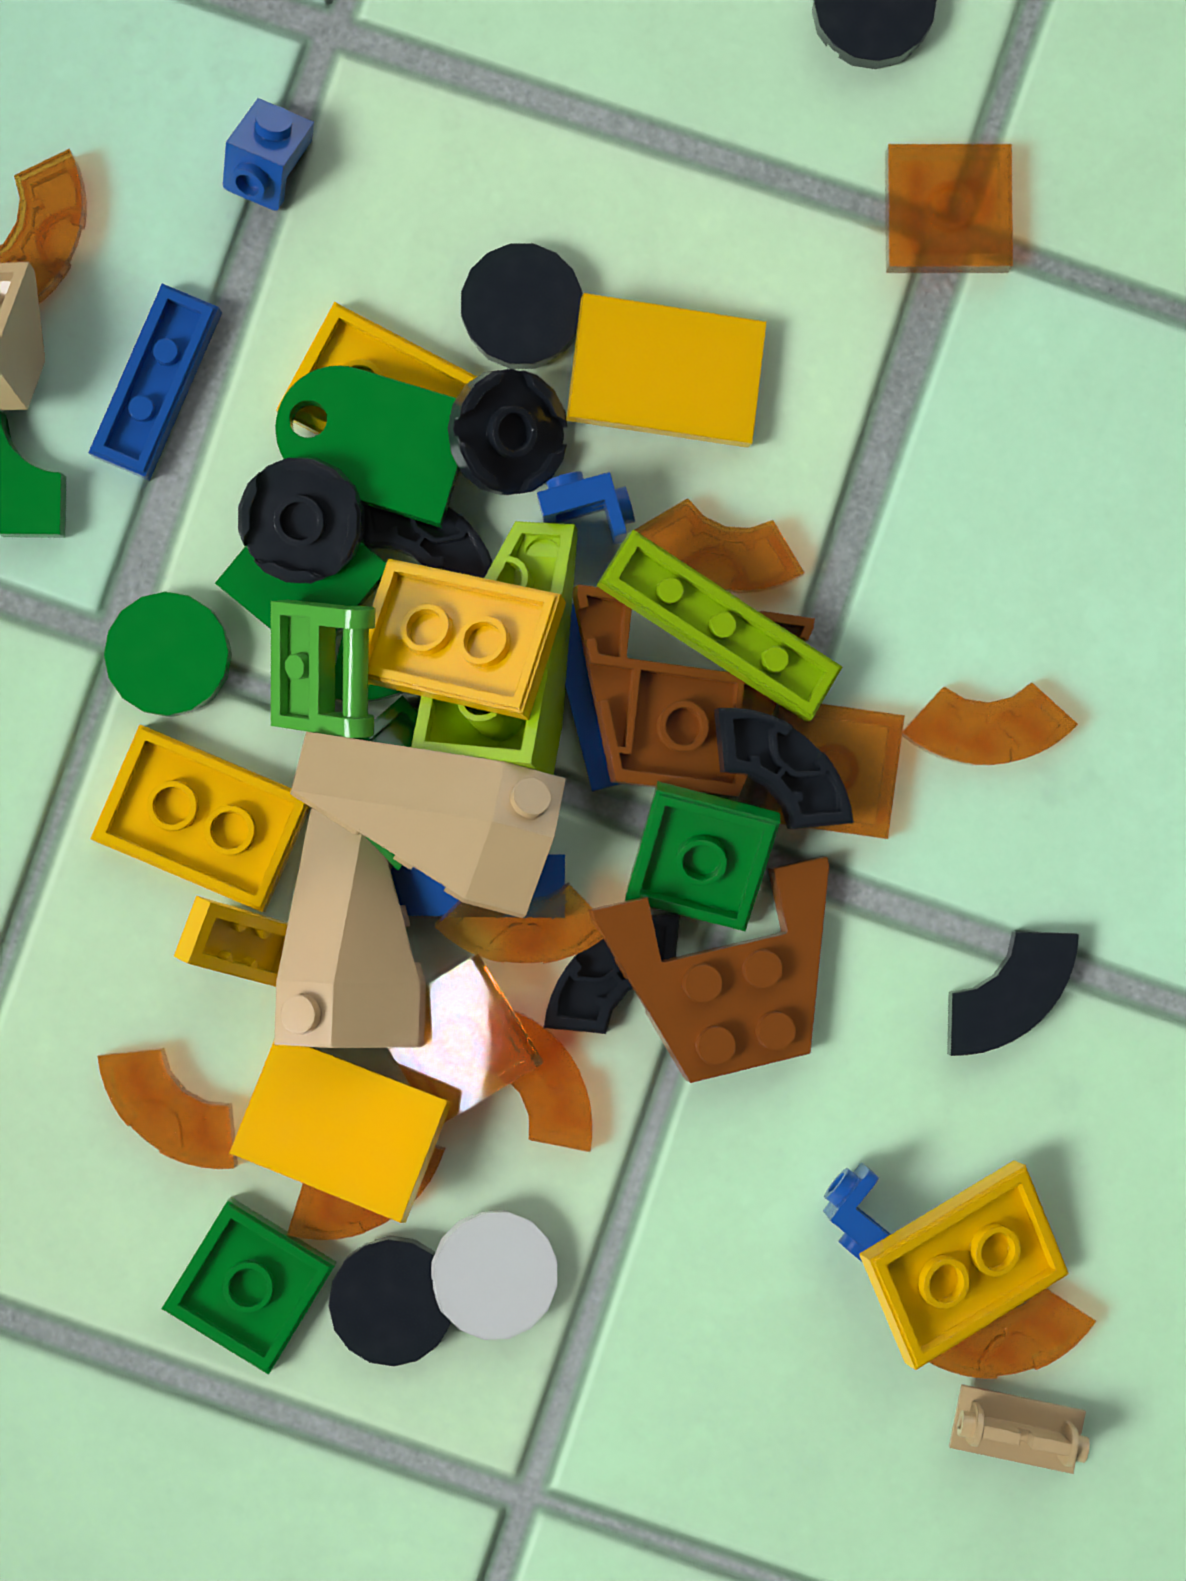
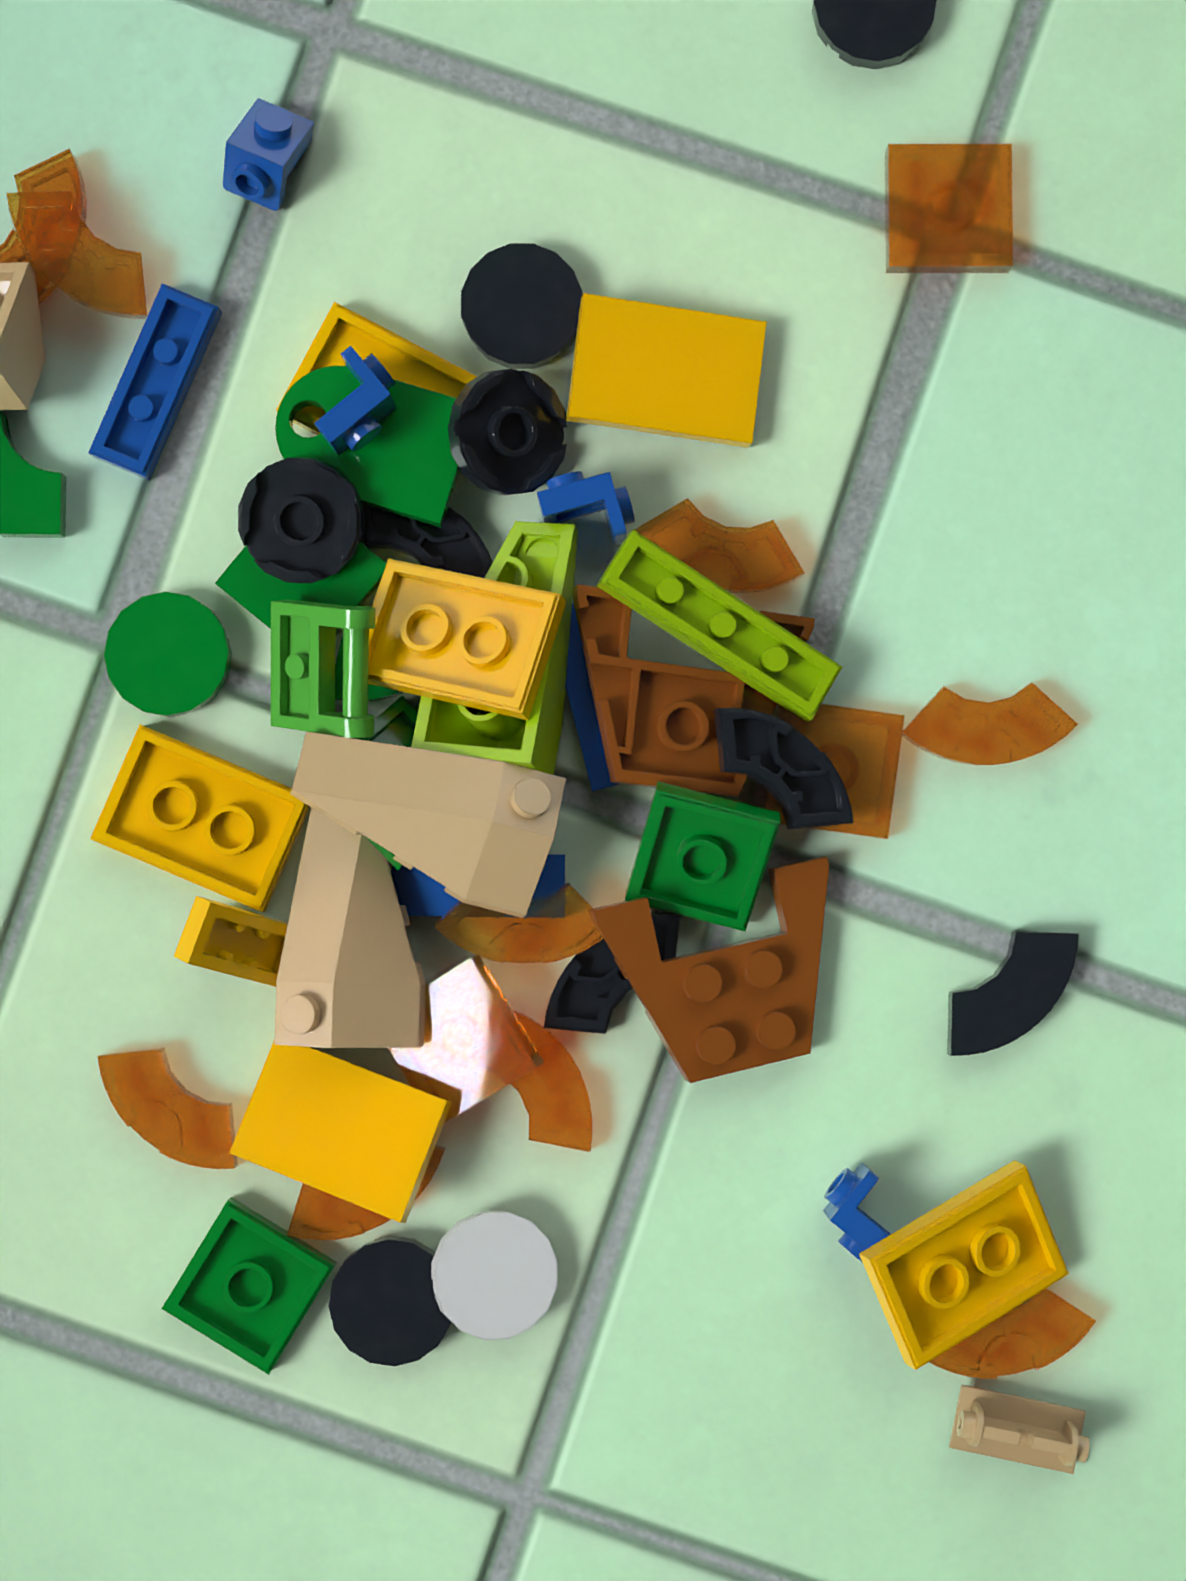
none -> clear orange tile [6,191,147,319]
none -> blue bracket [314,346,397,456]

